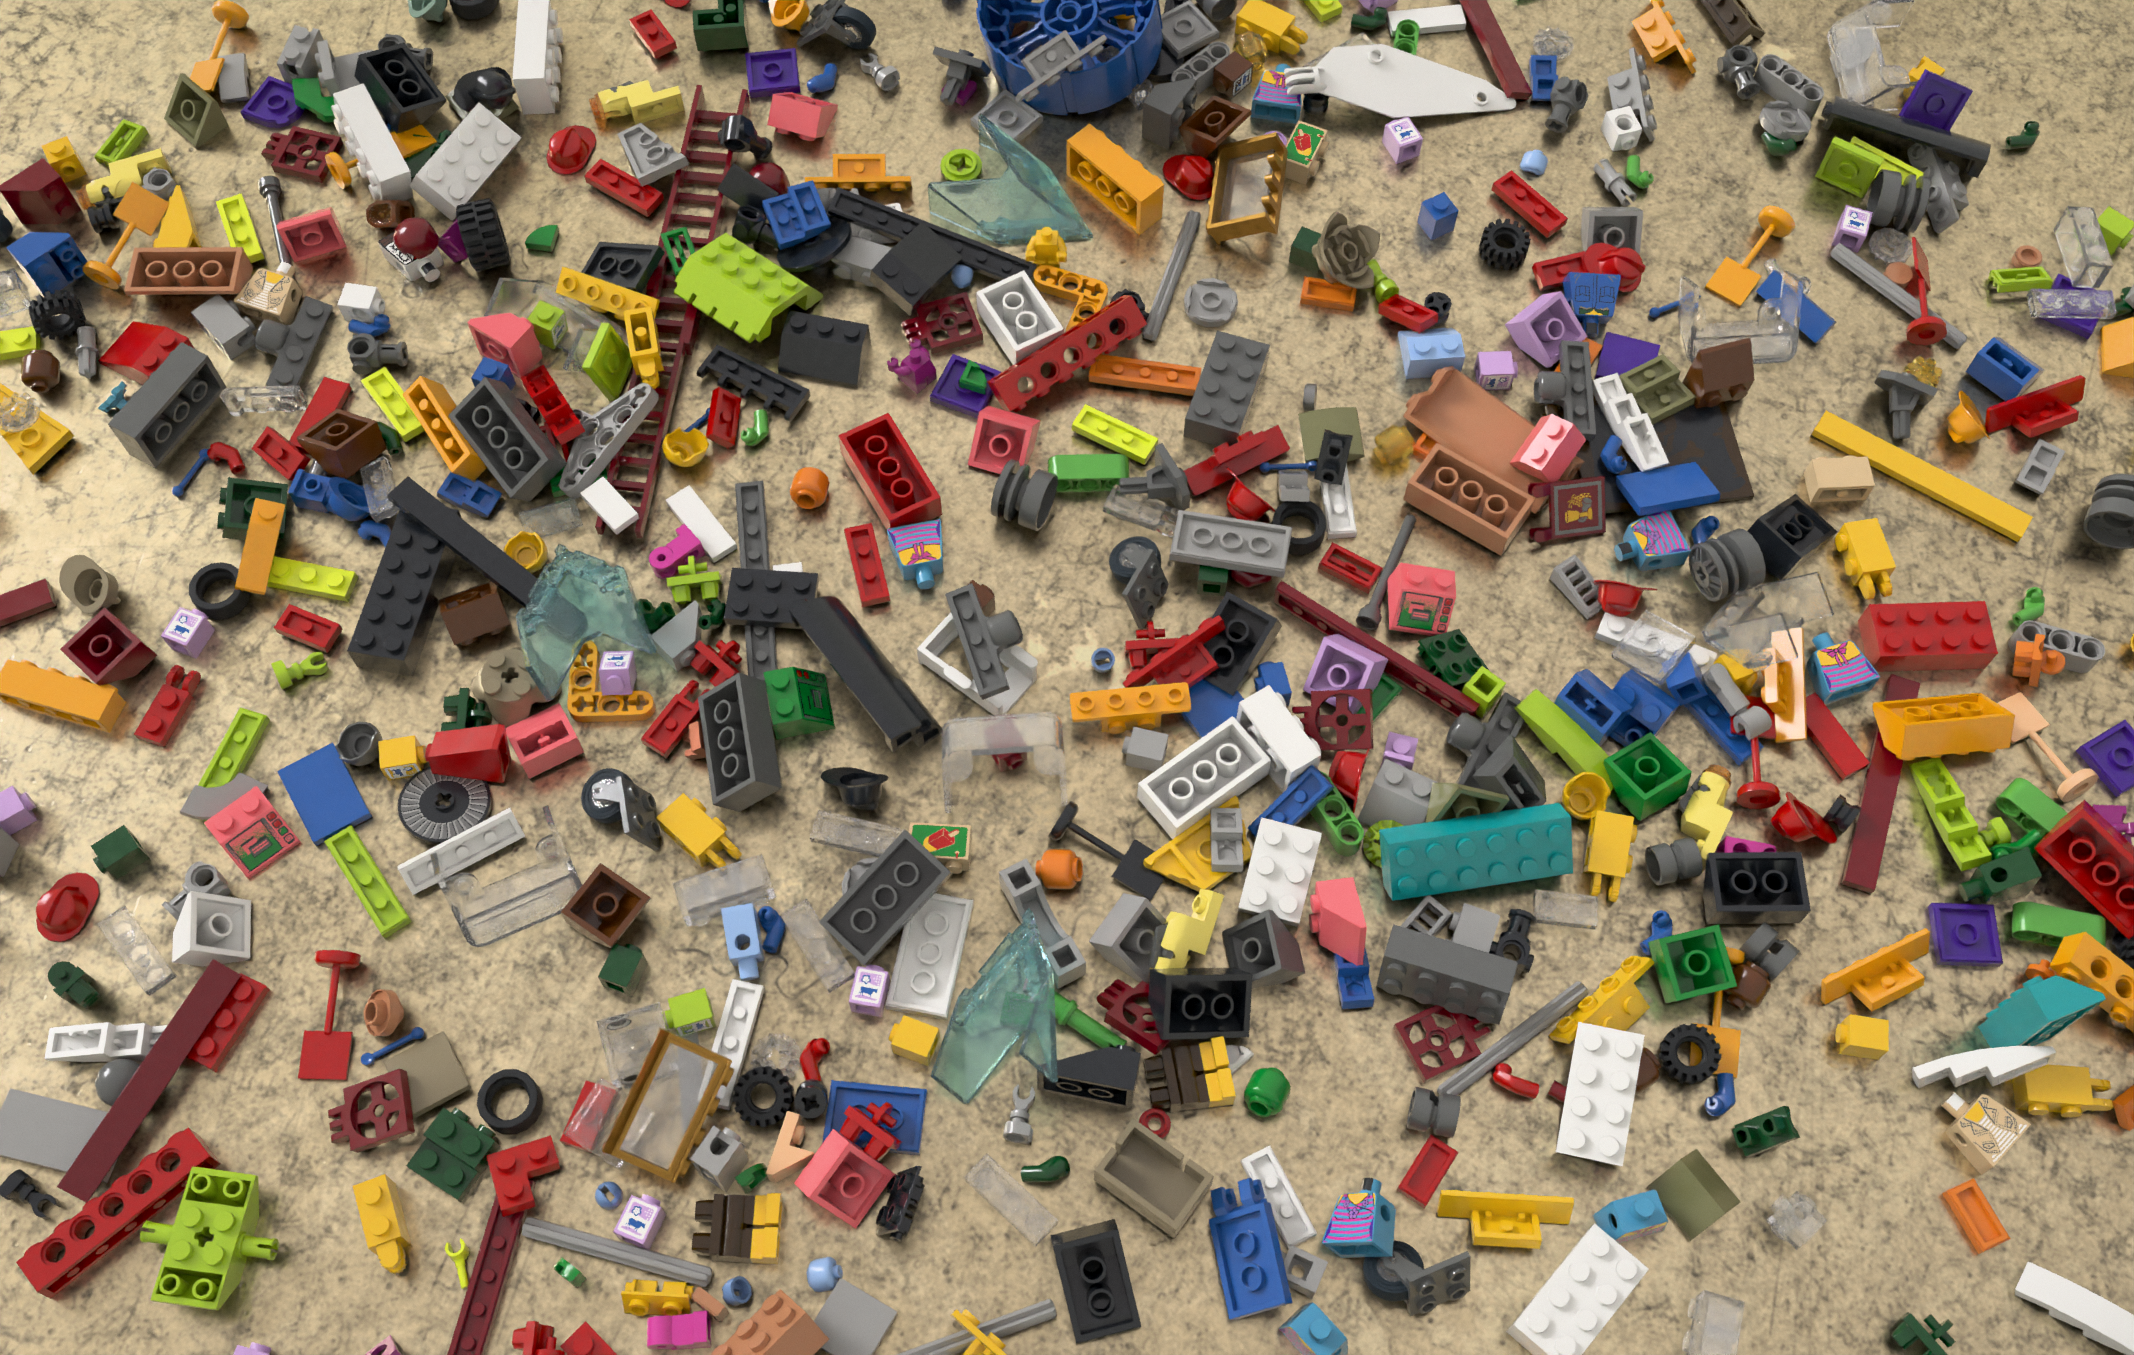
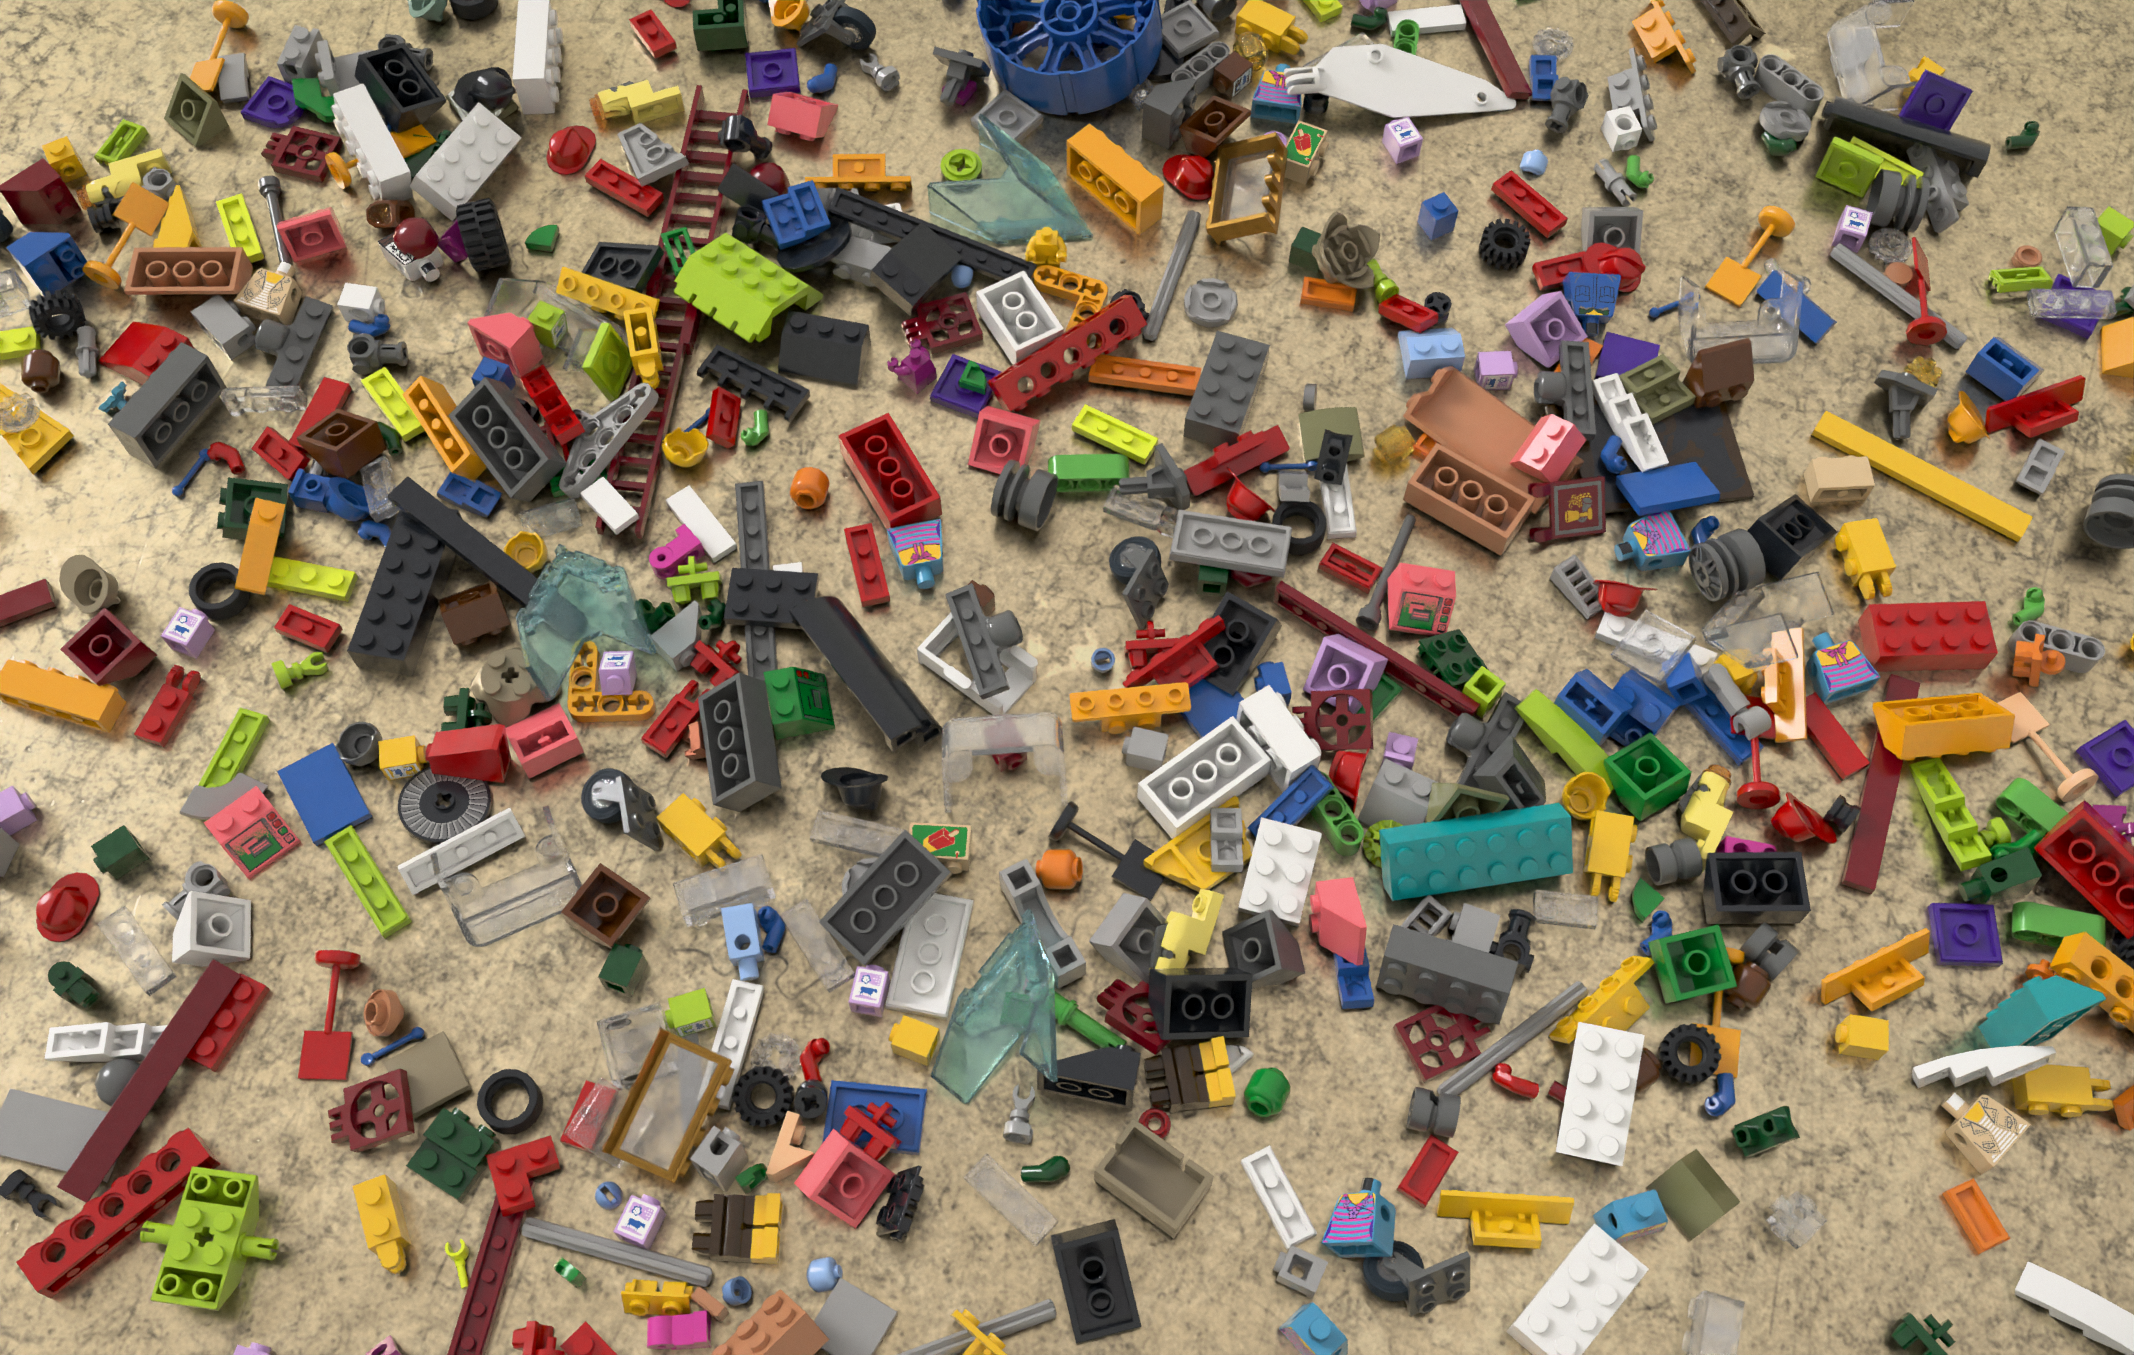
light grey bracket [1015,30,1107,103] -> none
blue tile [1209,1178,1293,1320] -> none
none -> green tile [1632,878,1665,922]

